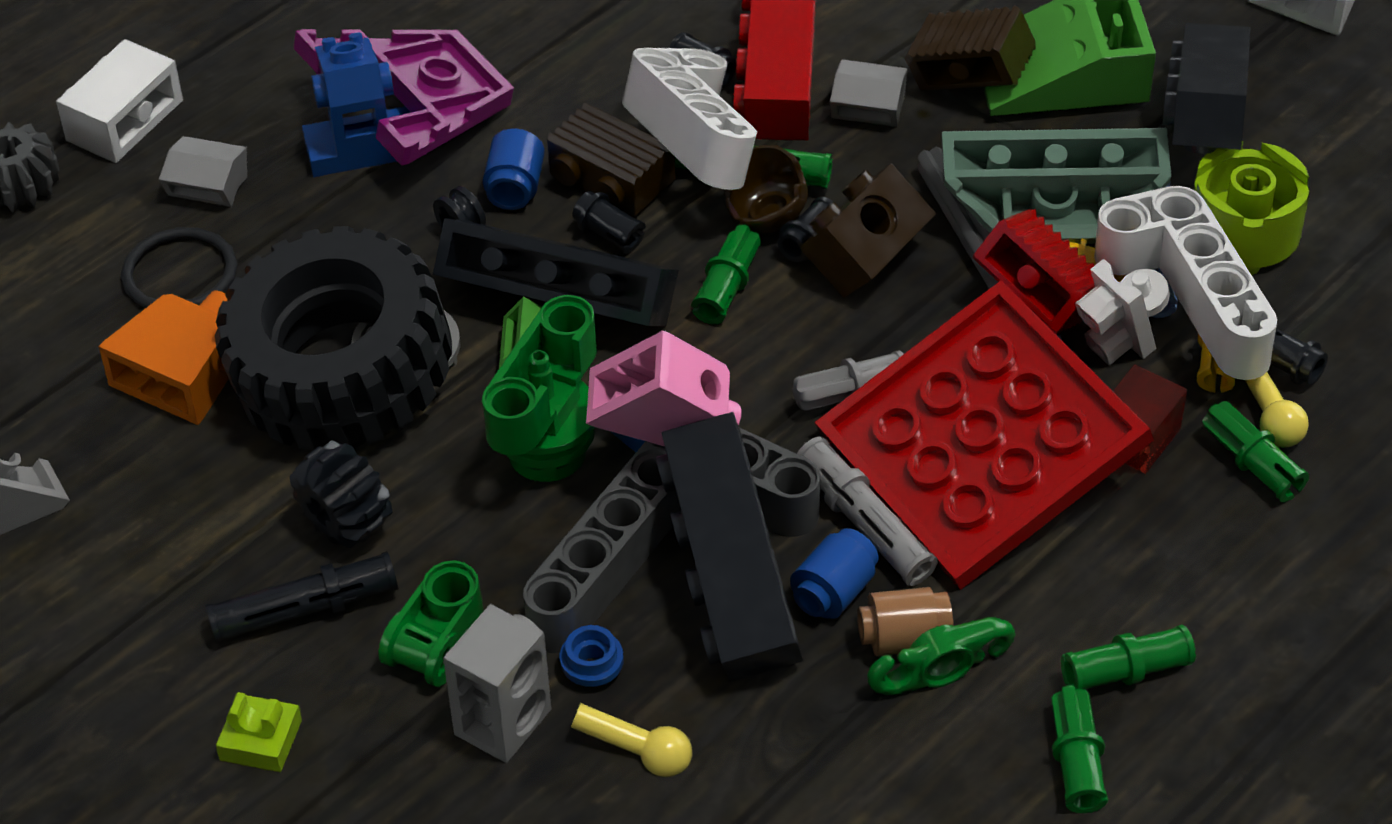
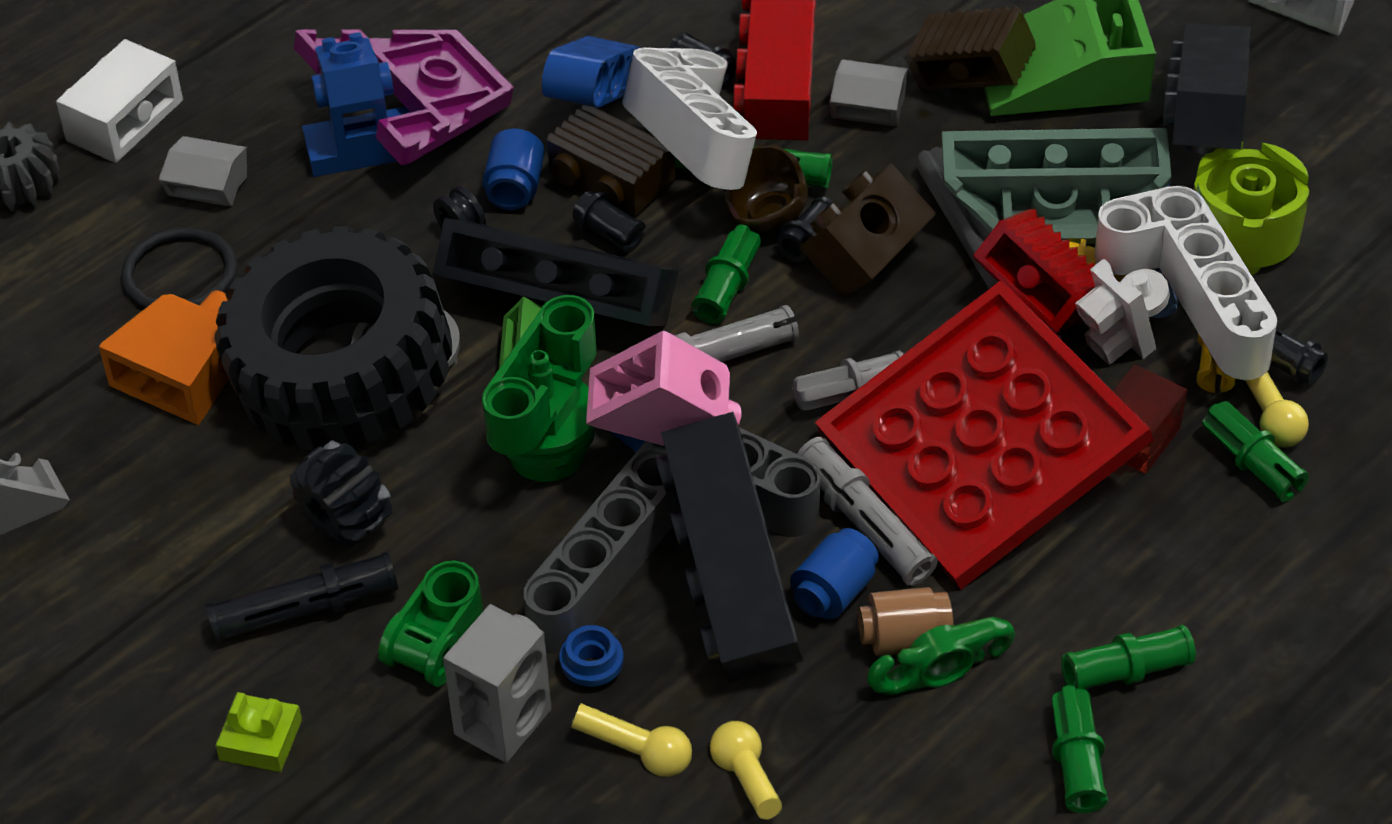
none -> blue beam [542,36,640,108]
none -> light grey pin [674,305,799,362]
none -> light yellow bar [710,721,782,819]

